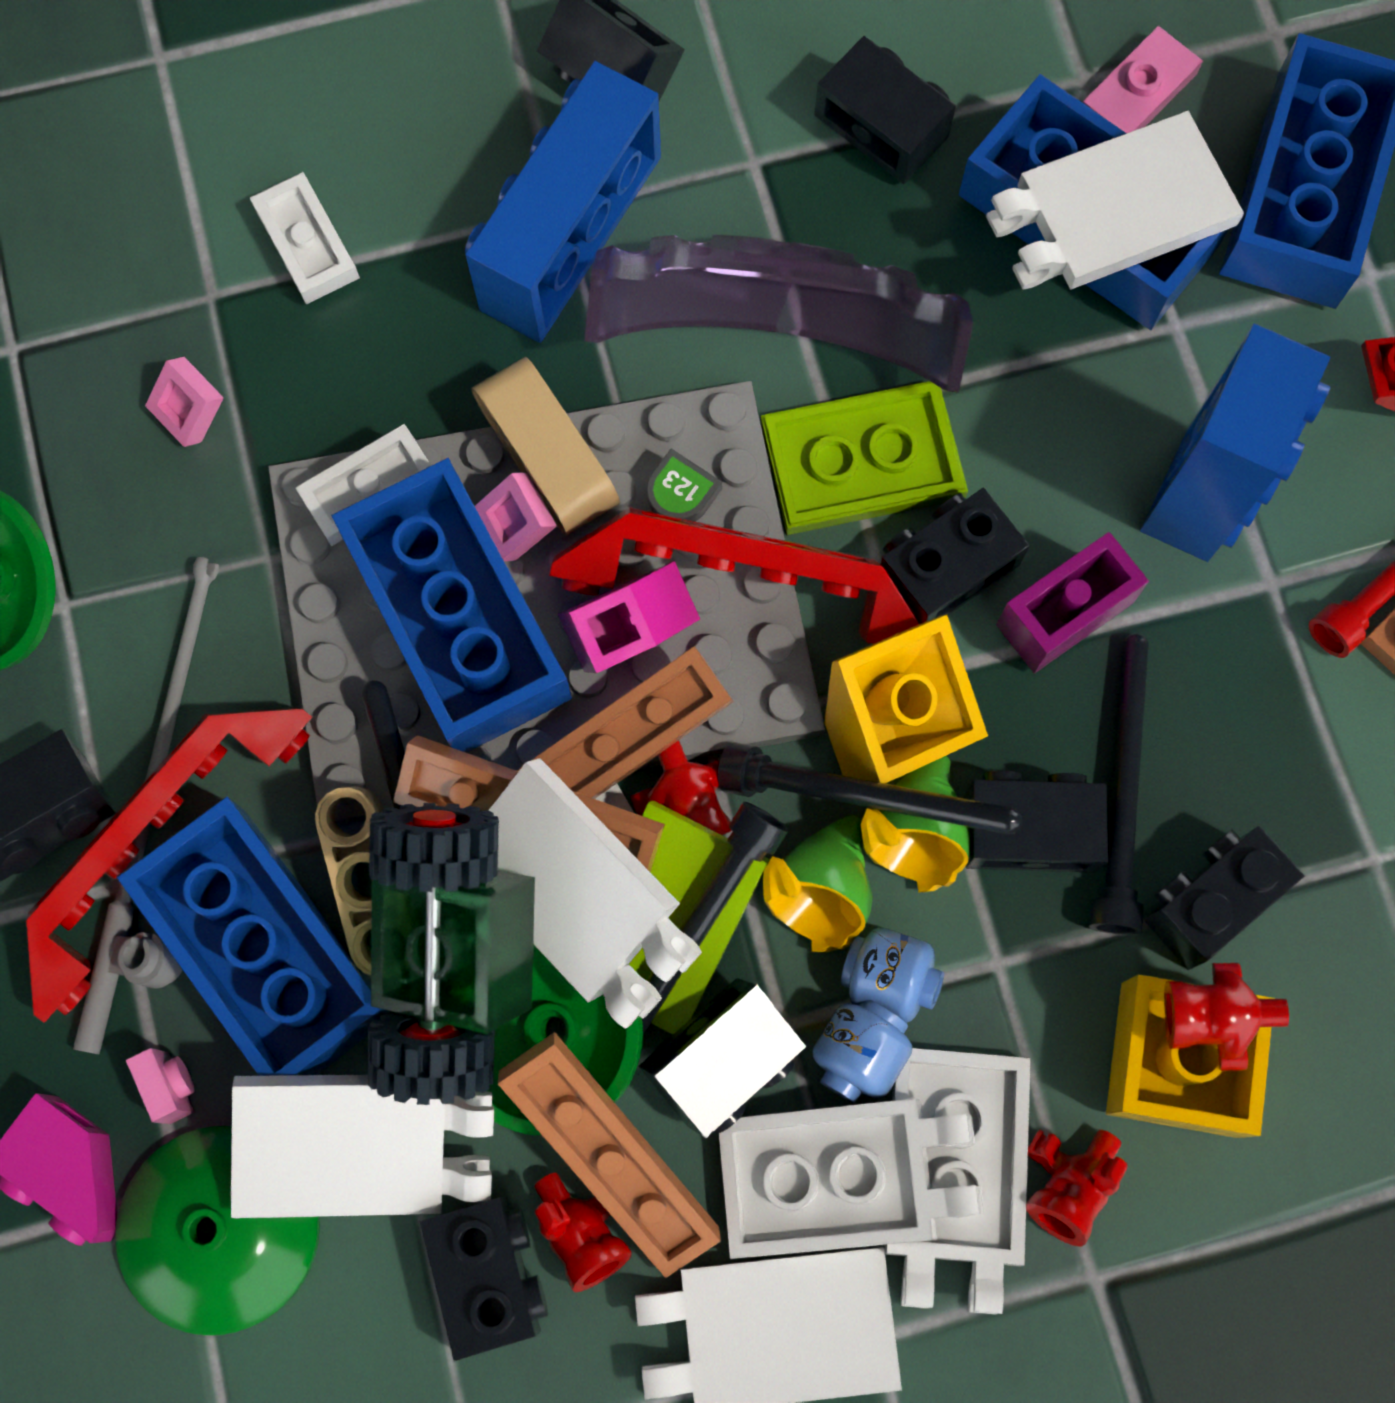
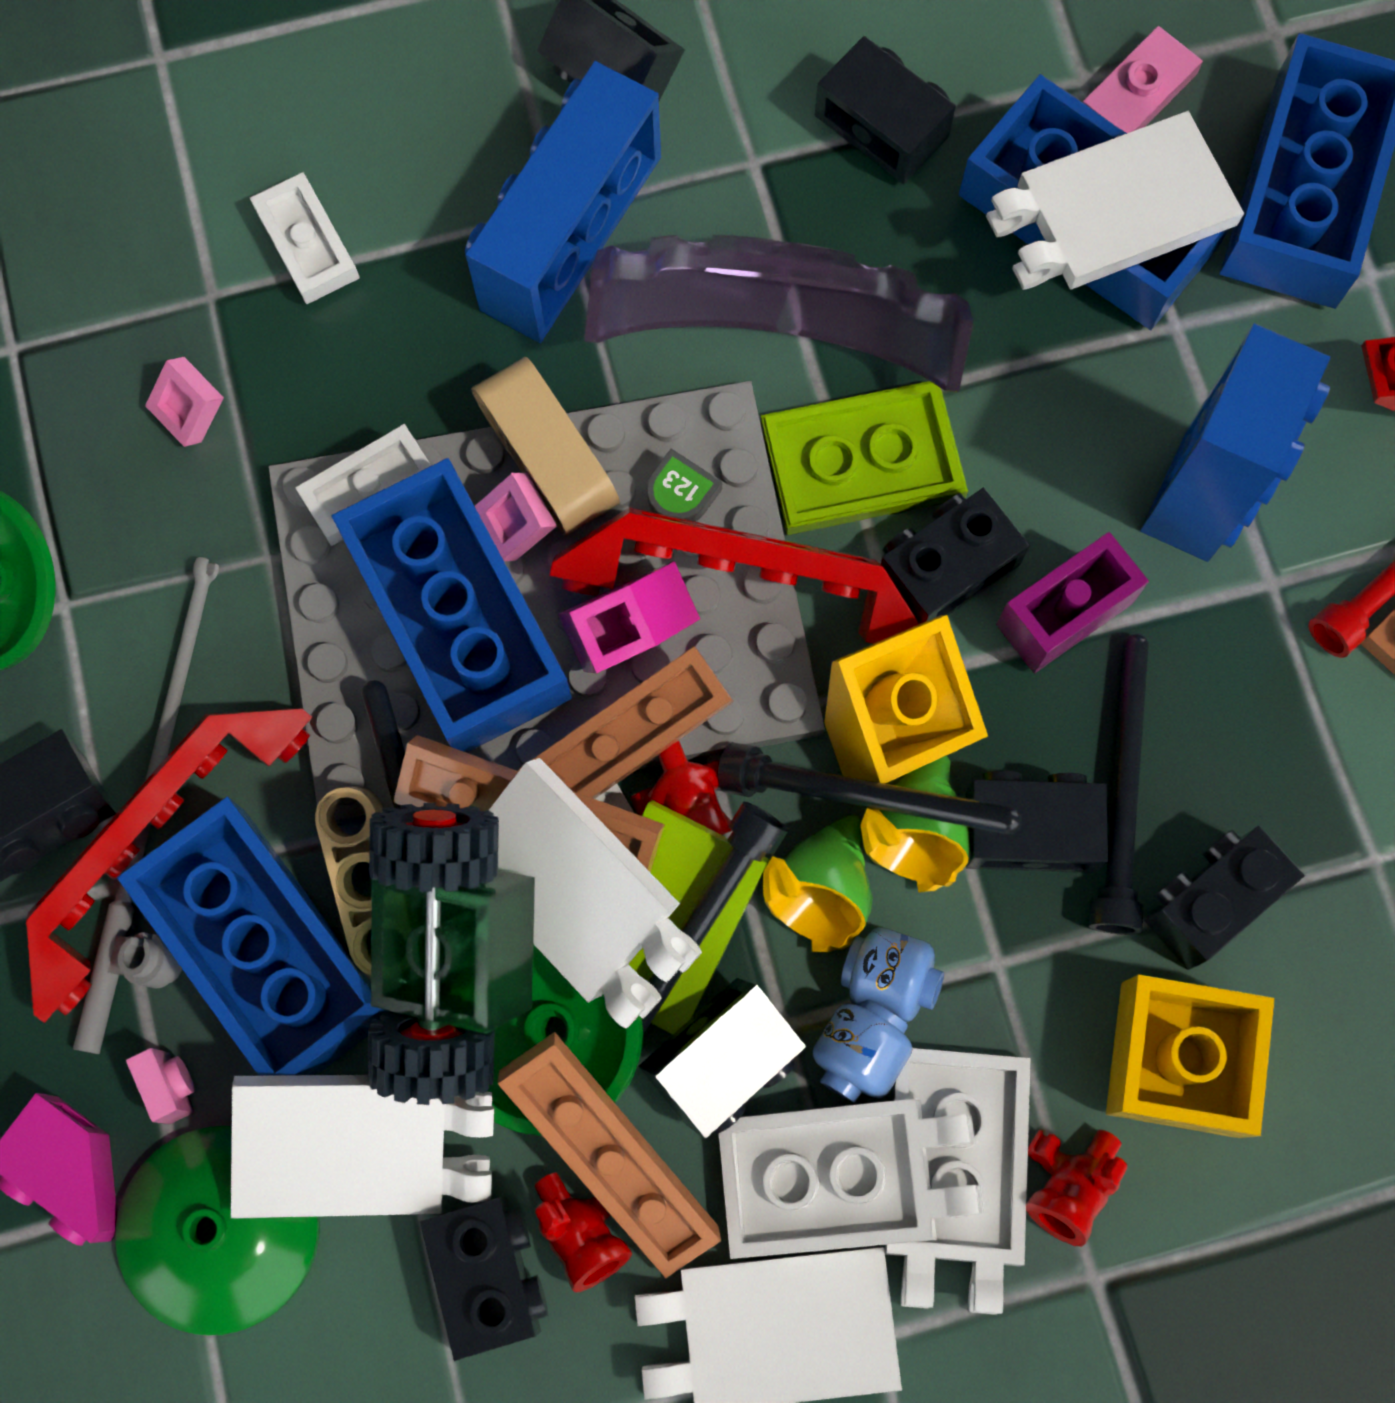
red piece [1164,963,1289,1071] -> none

